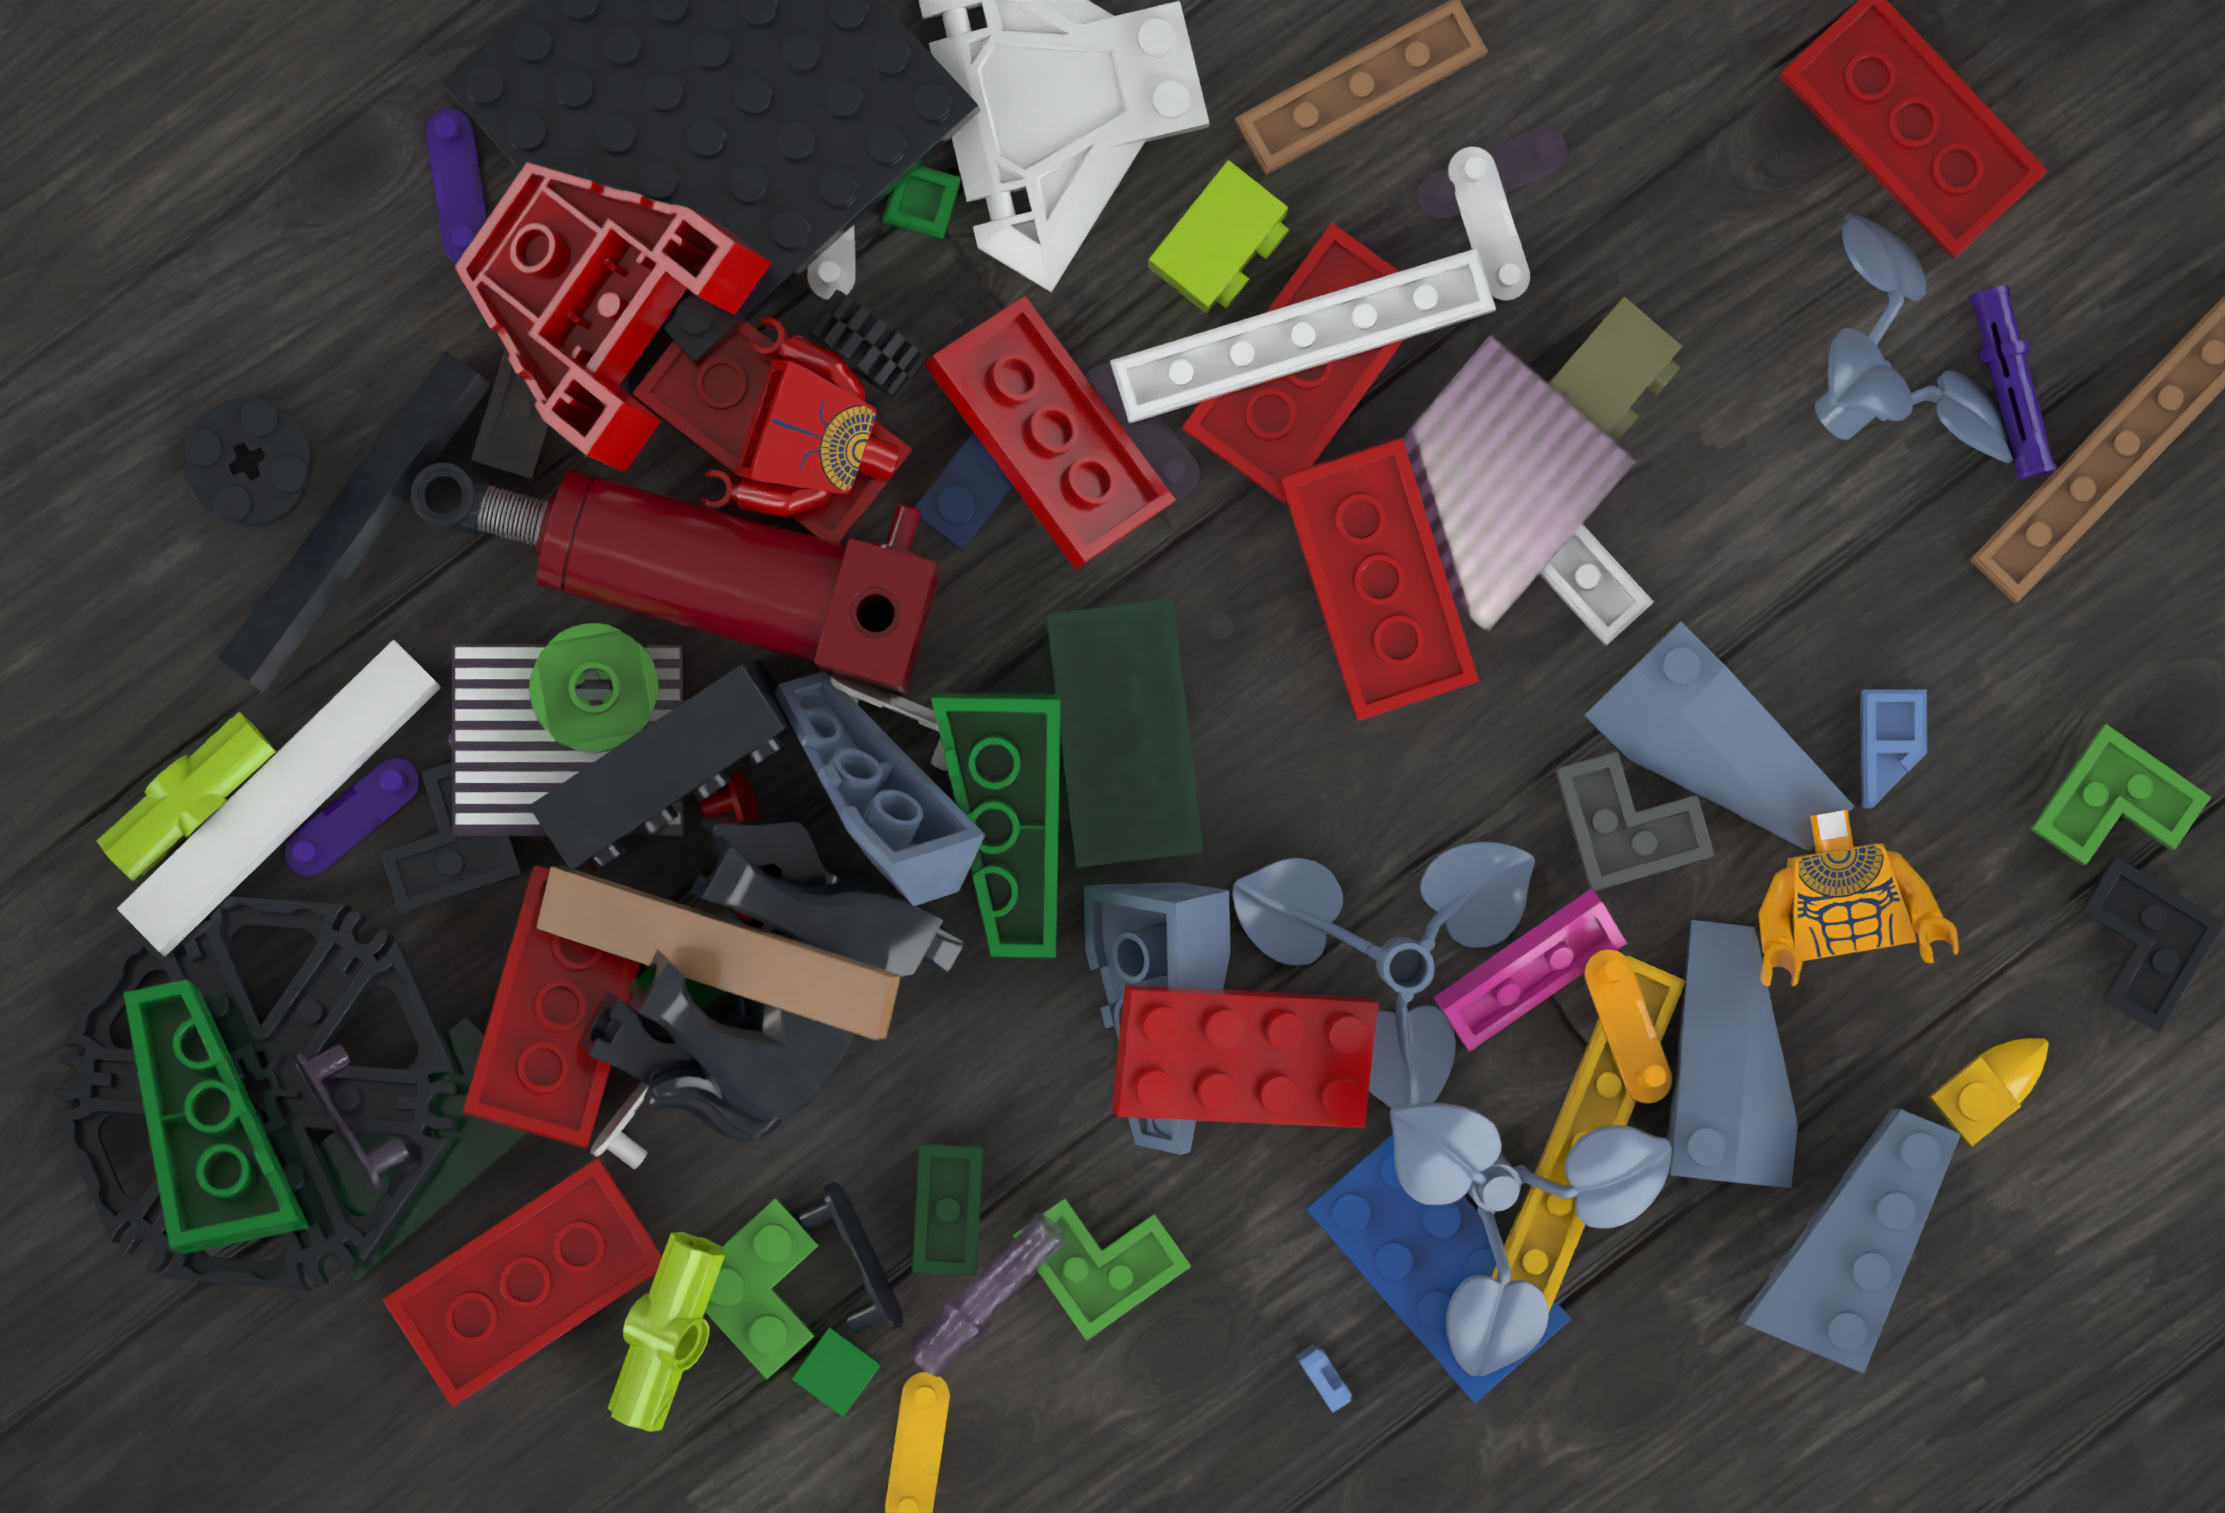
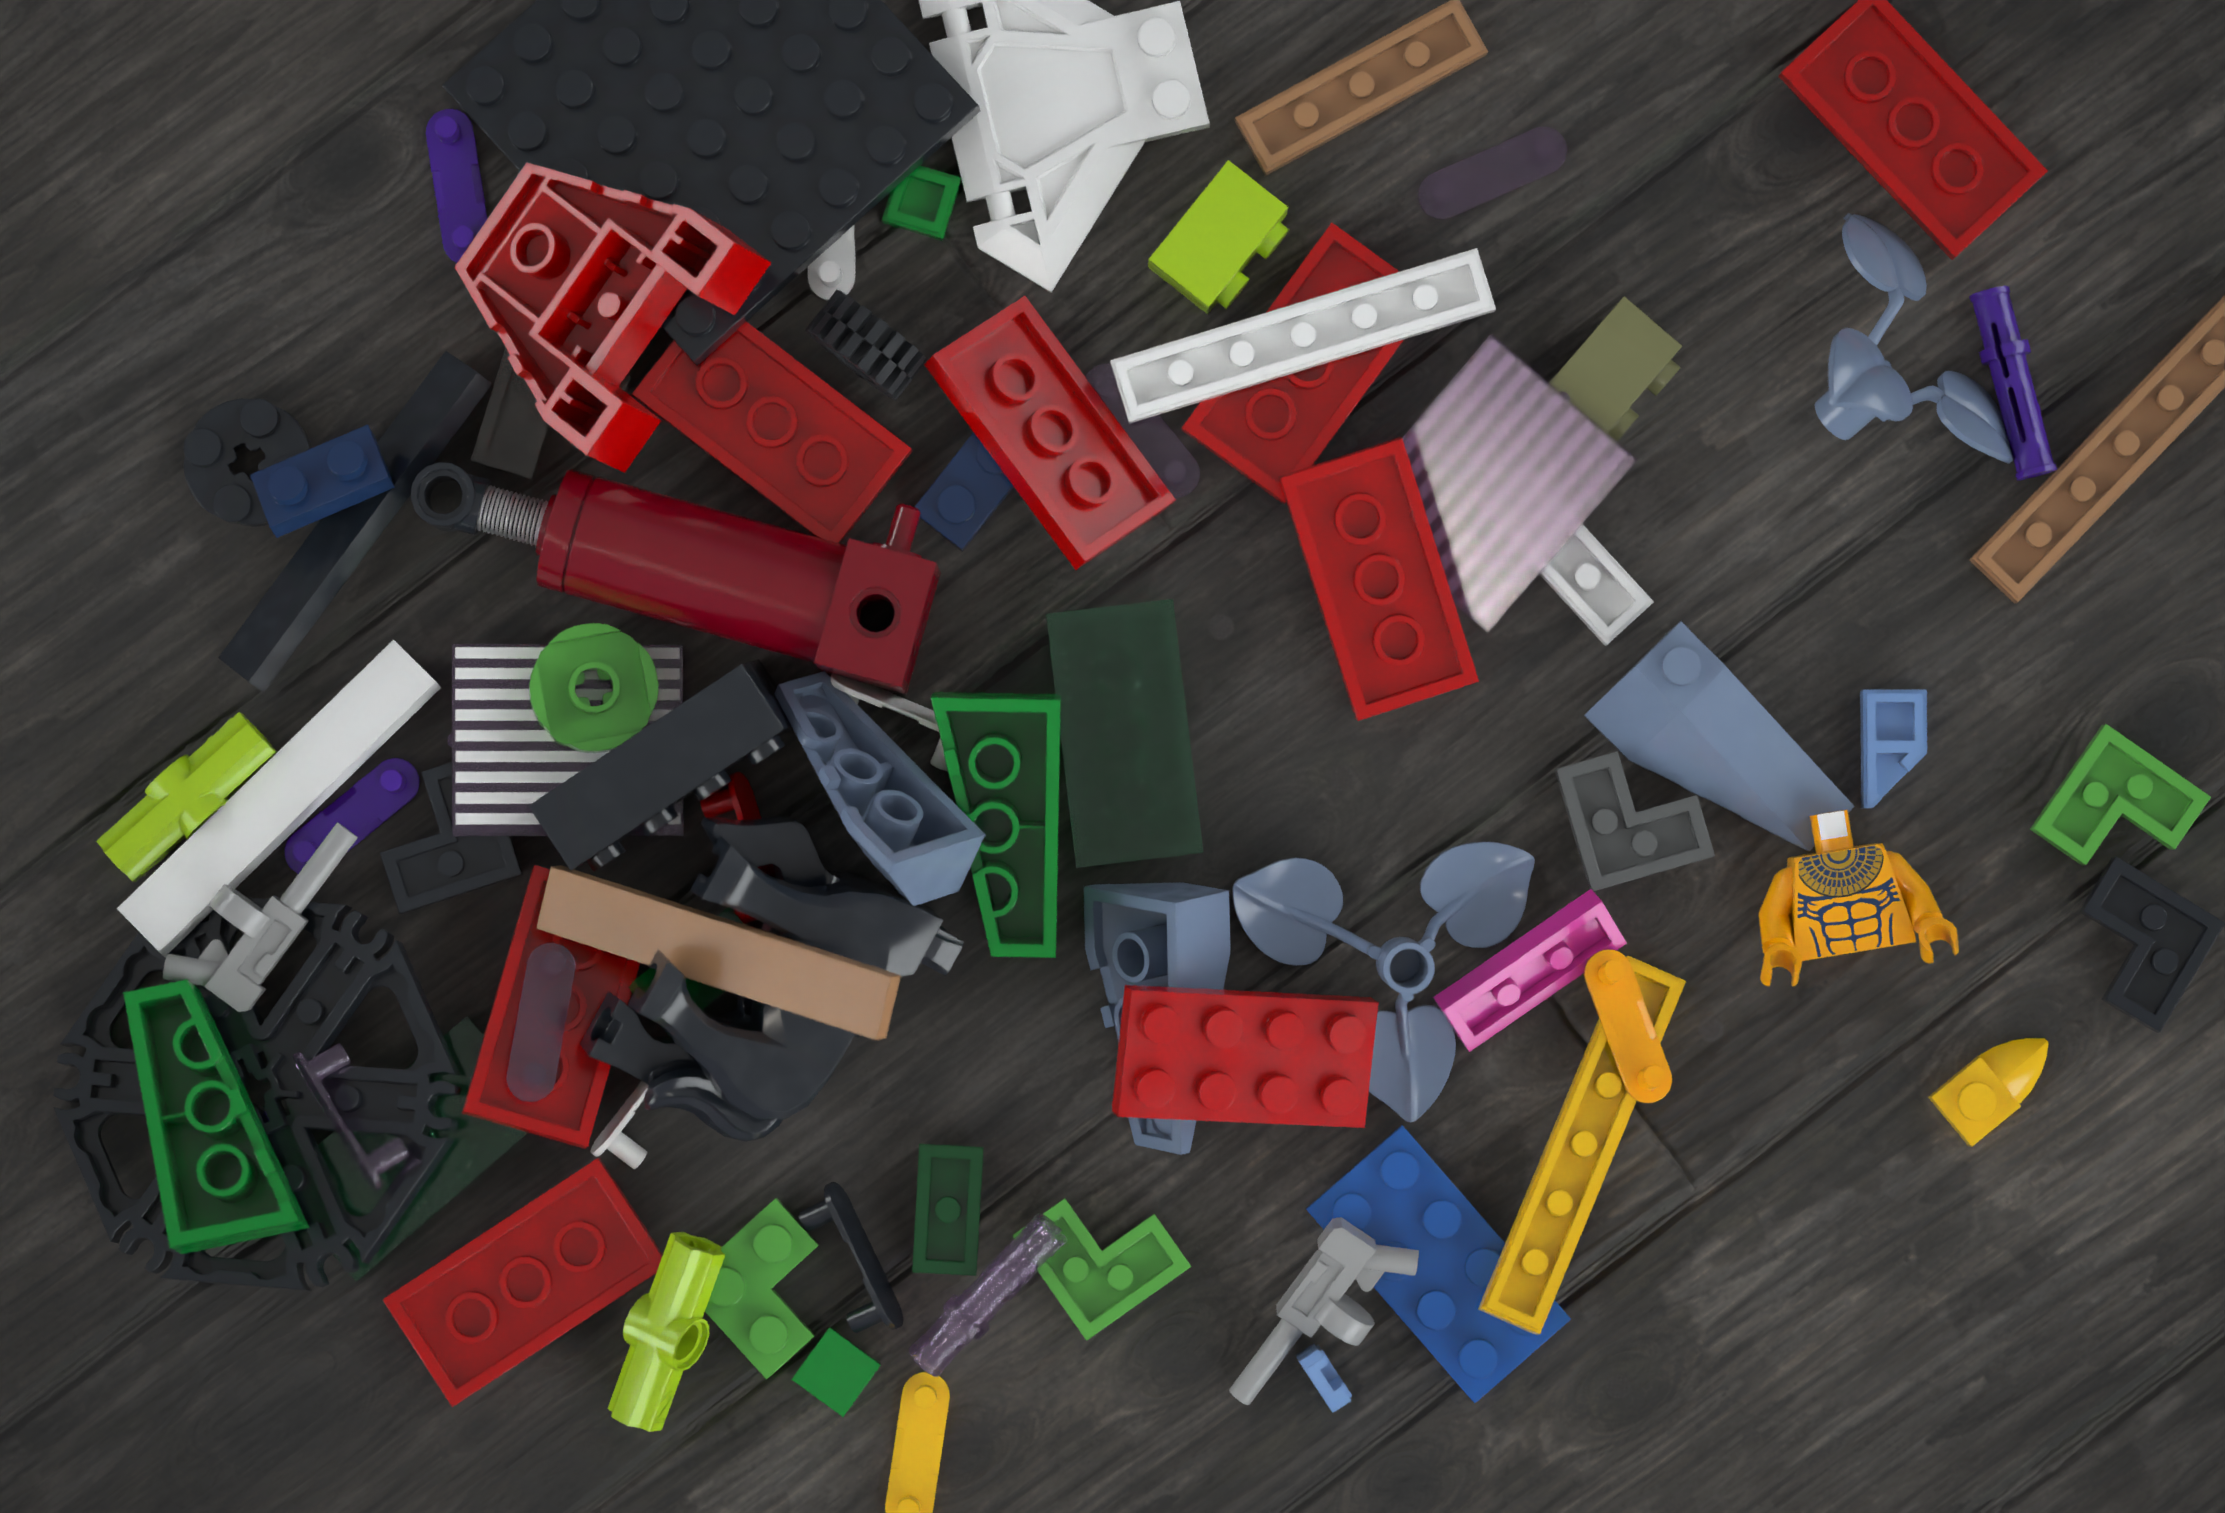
red torso [701,317,899,517] -> none
sand blue plant [1390,1103,1672,1376] -> none
white piece [1448,147,1530,301] -> none
sand blue wedge [1667,920,1798,1188] -> none
sand blue wedge [1736,1109,1961,1373] -> none
none -> light grey piece [163,822,358,1012]
none -> dark blue plate [250,424,395,538]
none -> clear purple piece [506,943,575,1102]
none -> light grey piece [1229,1217,1419,1405]

